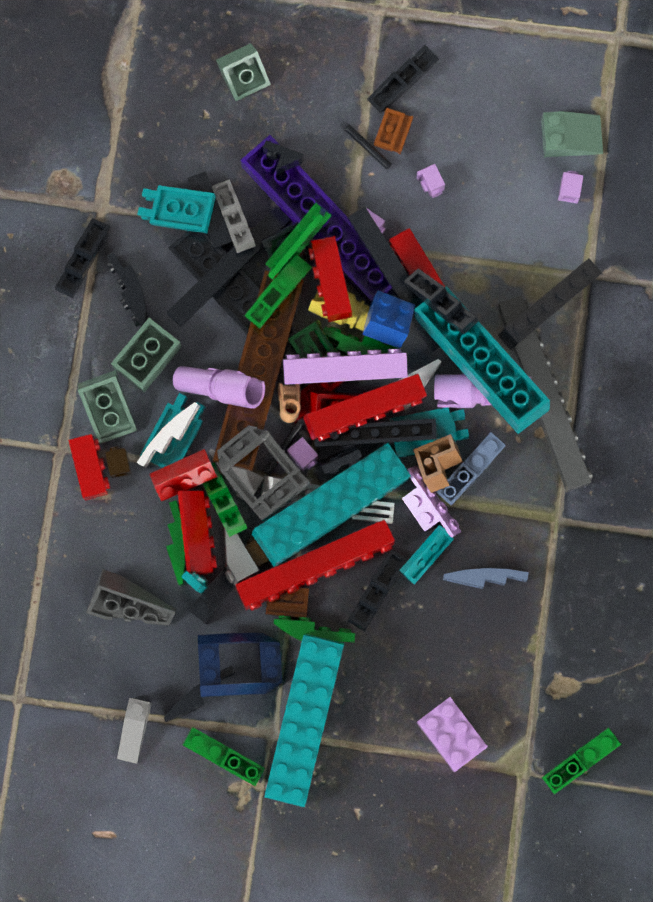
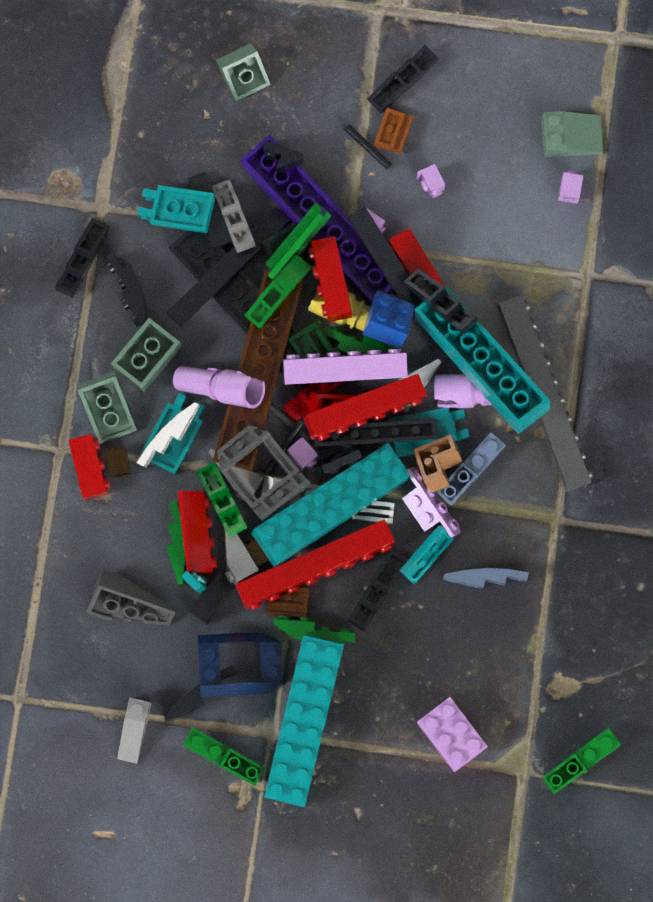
red brick [149,449,217,502] -> none
light nougat piece [278,383,301,423] -> none
black brick [498,258,602,350] -> none

